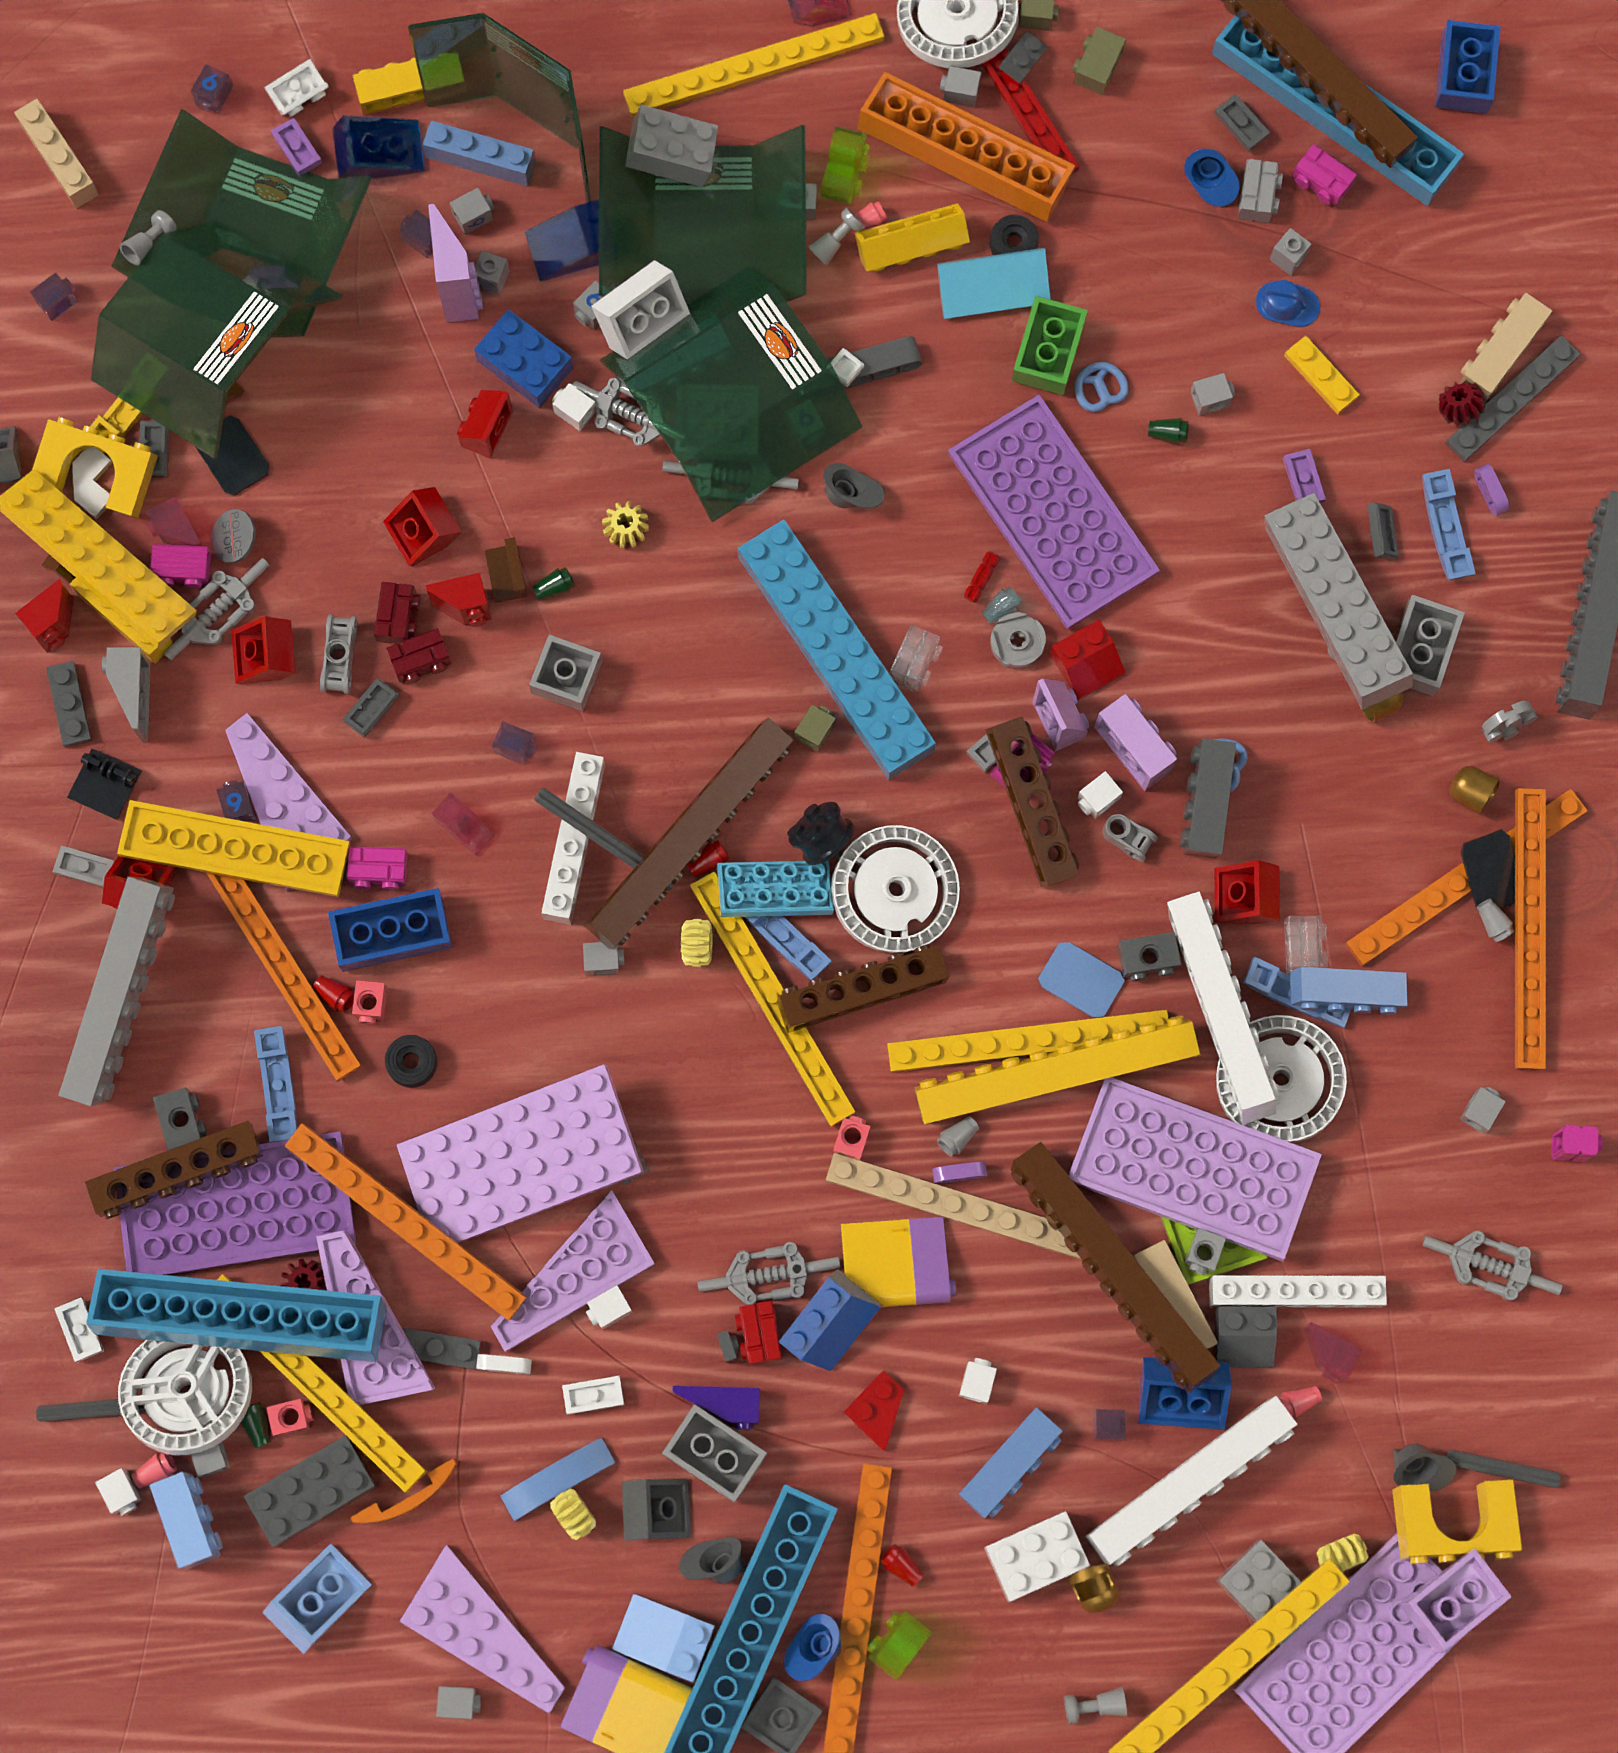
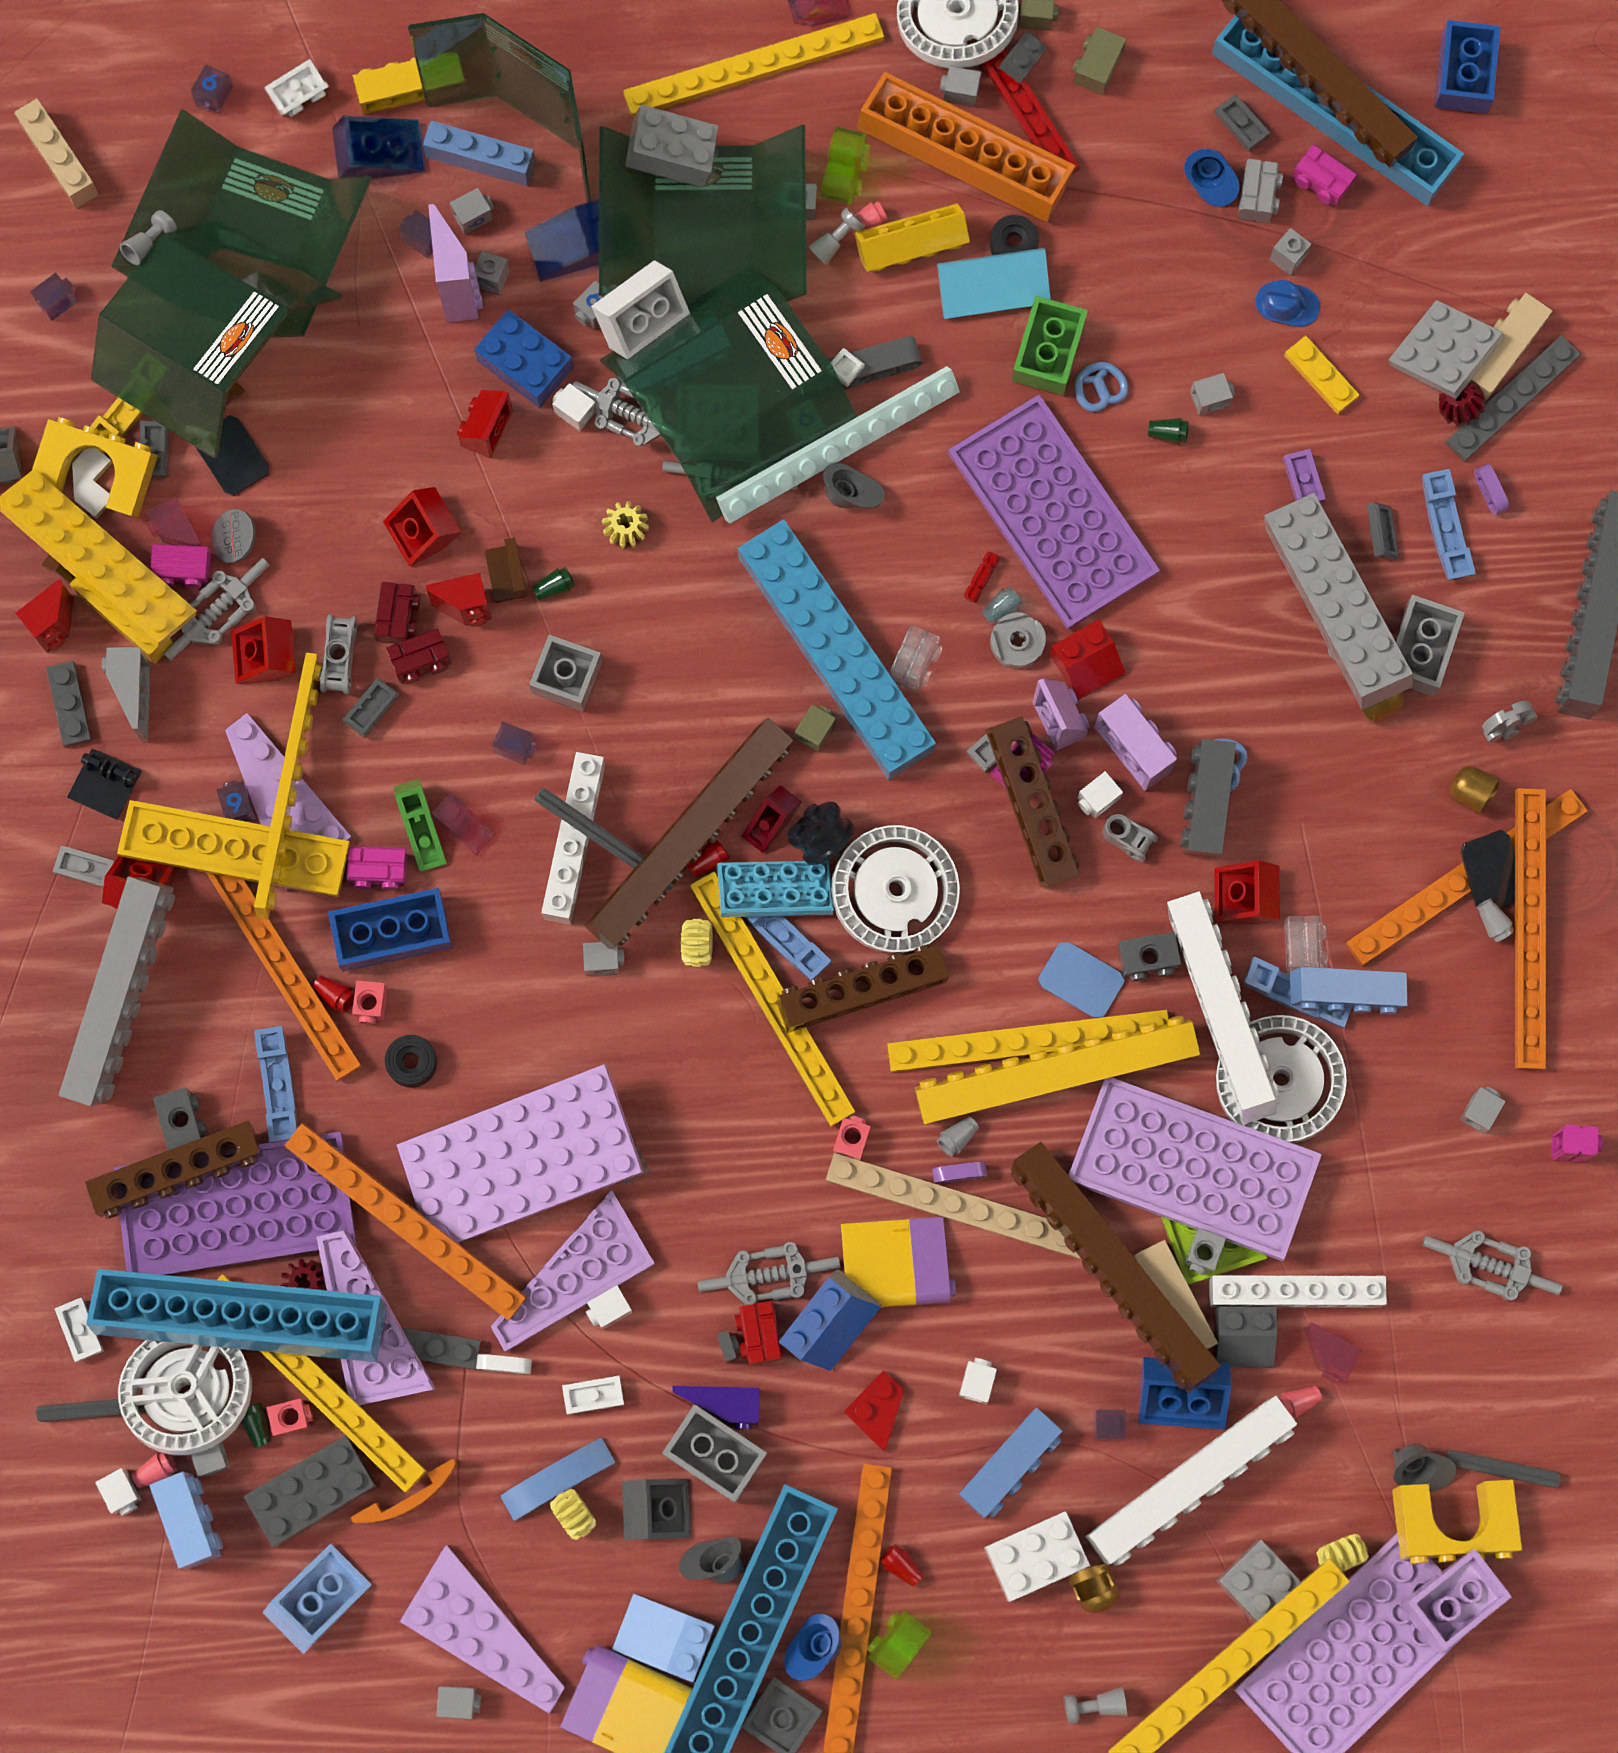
medium lavender plate [271,118,322,177] -> none
none -> yellow plate [254,653,323,919]
none -> bright green slope [393,778,447,872]
none -> light aqua plate [716,366,960,524]
none -> dark red slope [741,785,802,853]
none -> light grey plate [1388,300,1504,399]

